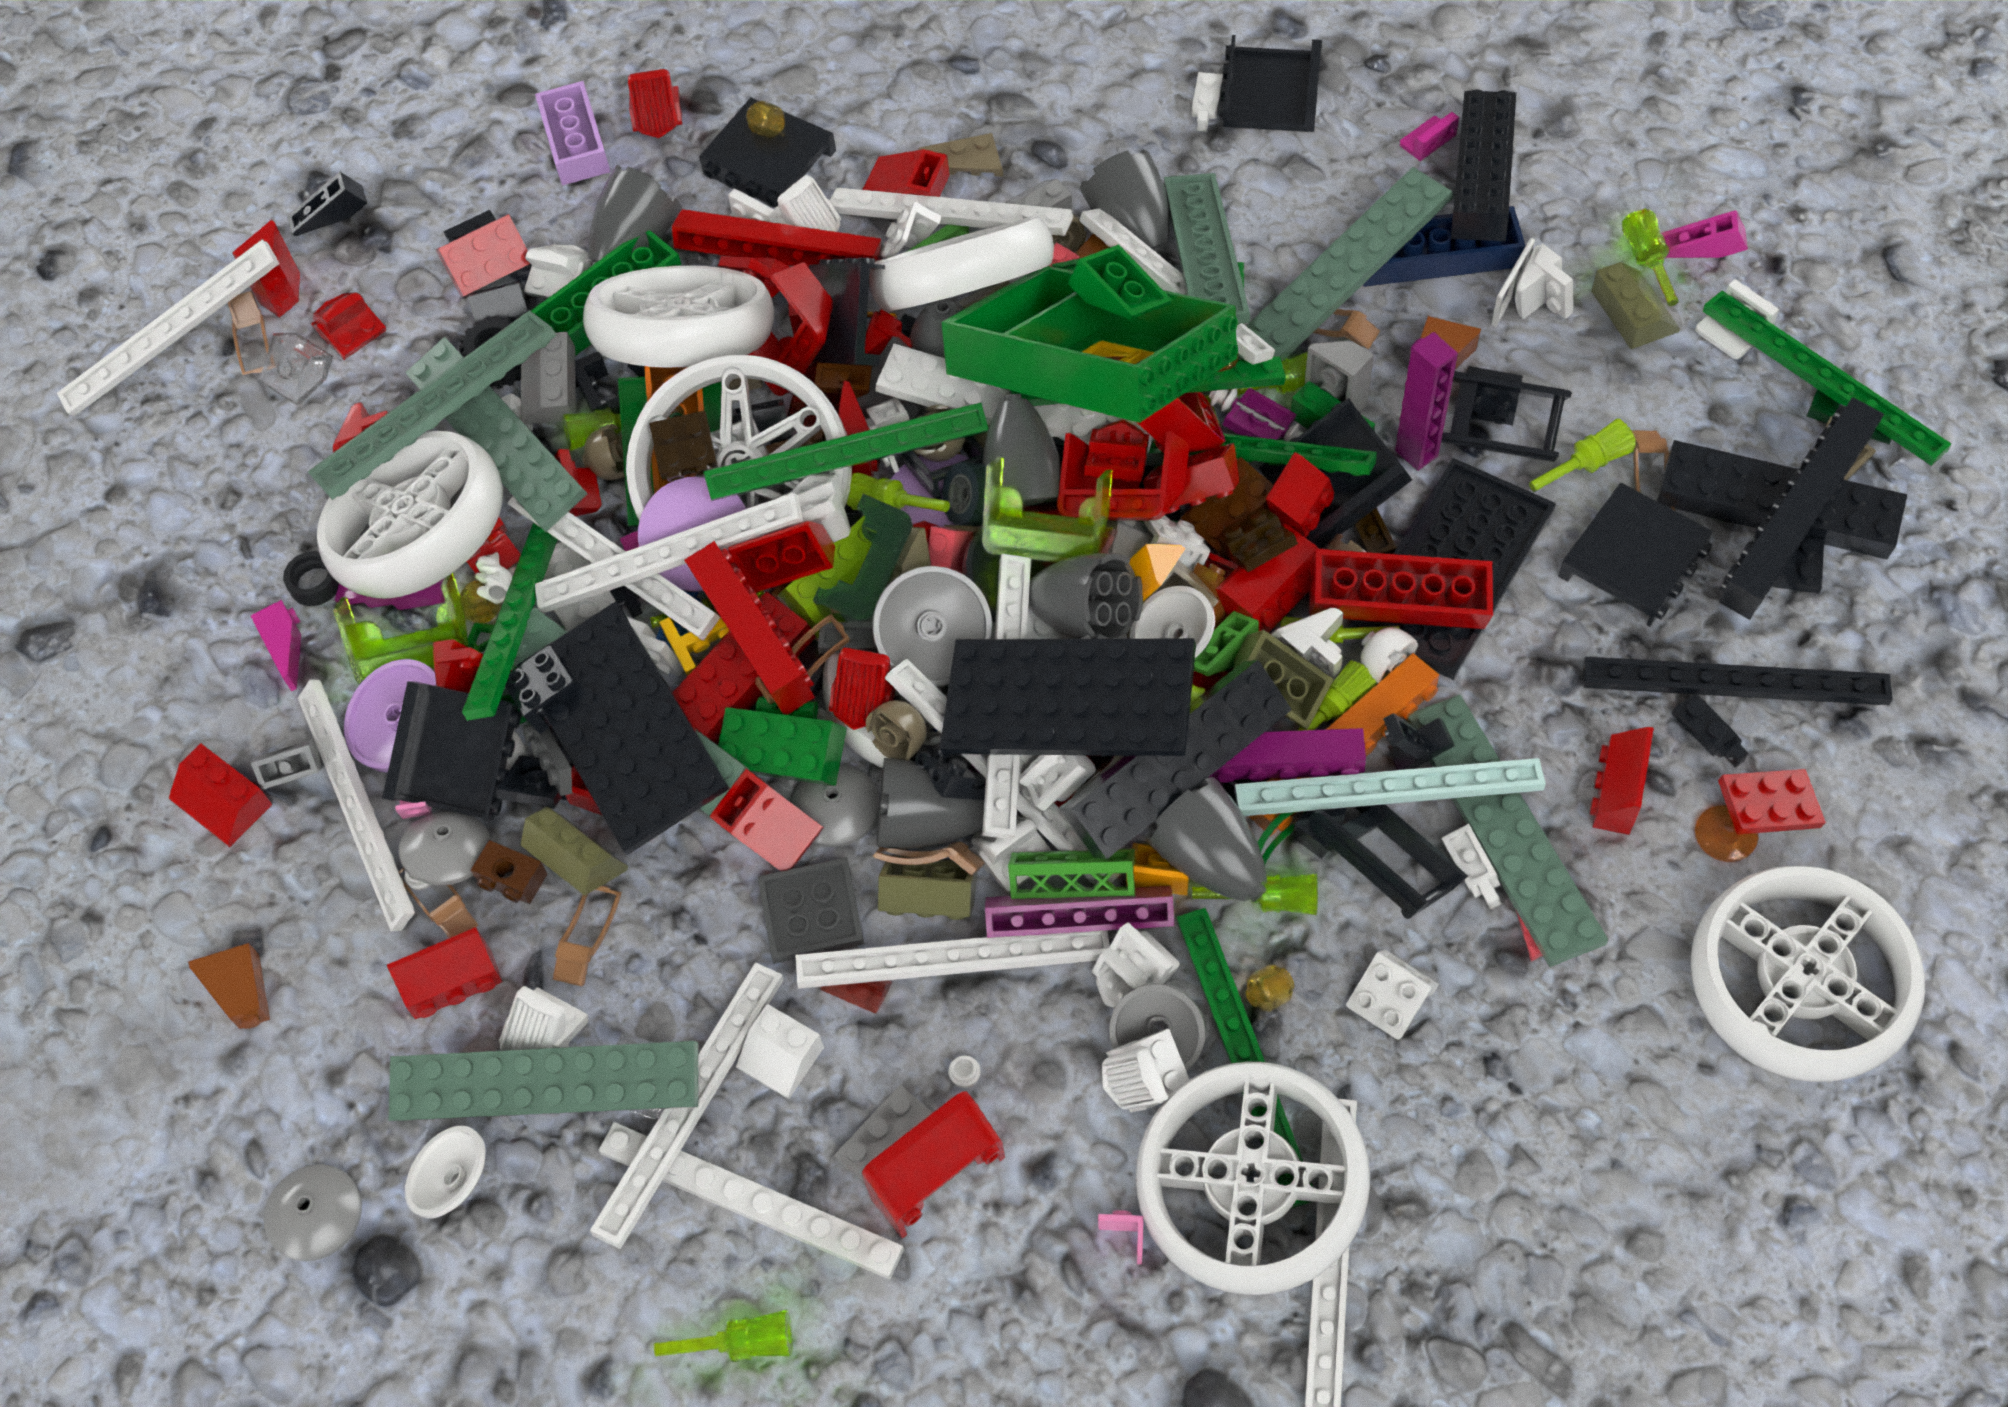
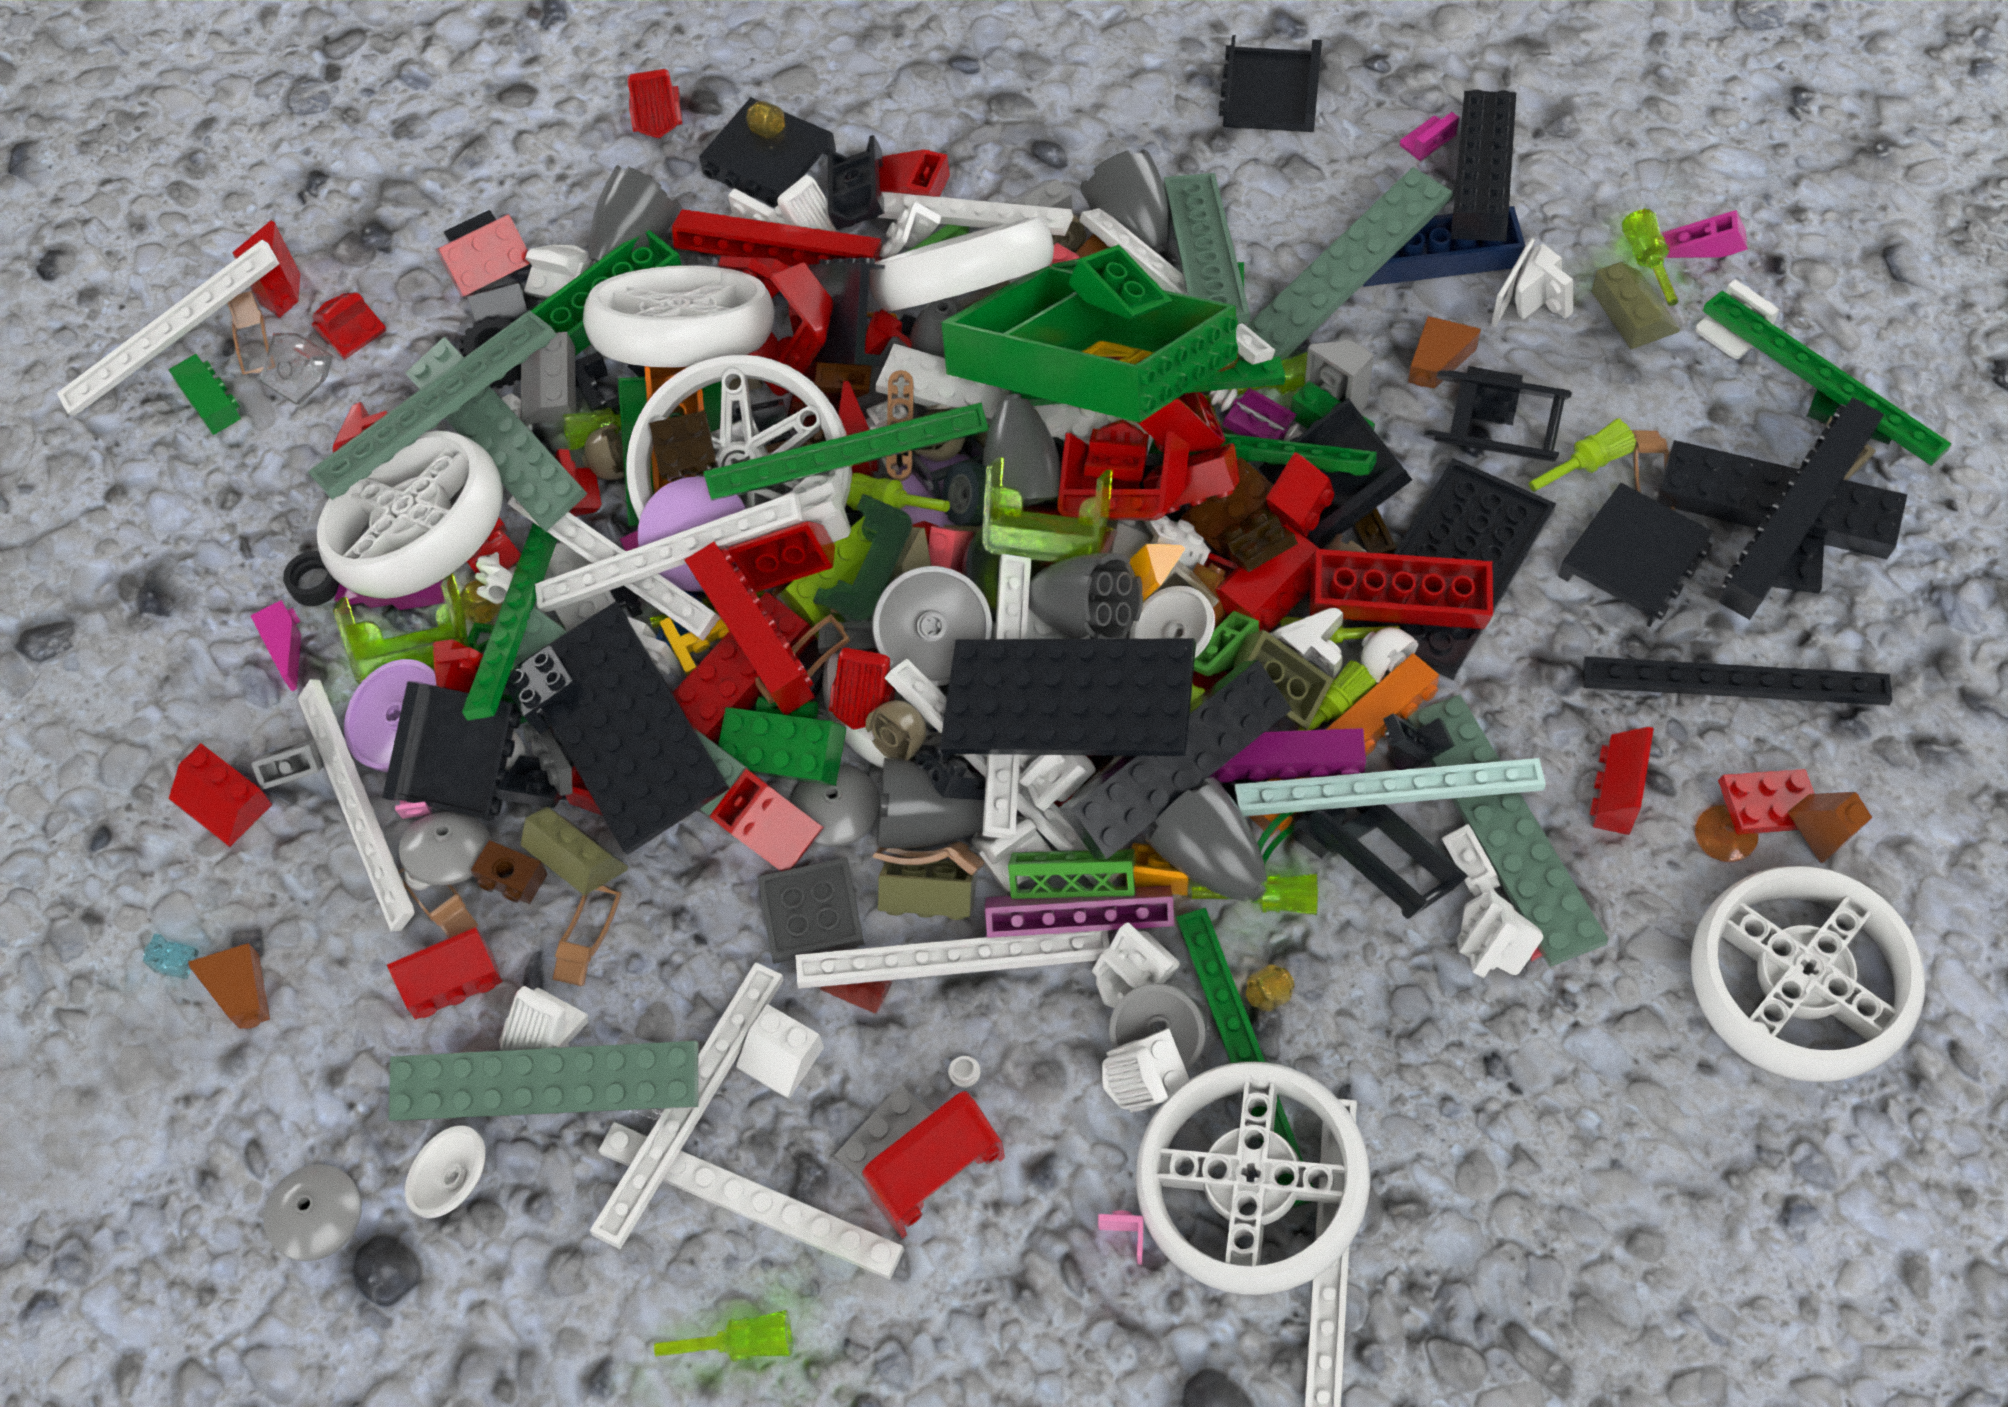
black slope [287,172,367,236] -> none
lavender brick [535,81,611,185] -> none
dark tan wing [918,133,1003,177] -> none
white hinge [1192,72,1223,132] -> none
medium nougat piece [1313,309,1380,350] -> none
white bracket [1346,950,1439,1040] -> none
magenta brick [1395,332,1458,471] -> none
black hinge [1672,693,1748,768] -> none
none -> clear light blue bracket [143,934,199,979]
none -> green brick [168,354,241,435]
none -> black piece [828,135,885,230]
none -> medium nougat beam [886,370,914,481]
none -> white piece [1457,889,1543,978]
none -> dark orange slope [1788,792,1873,863]

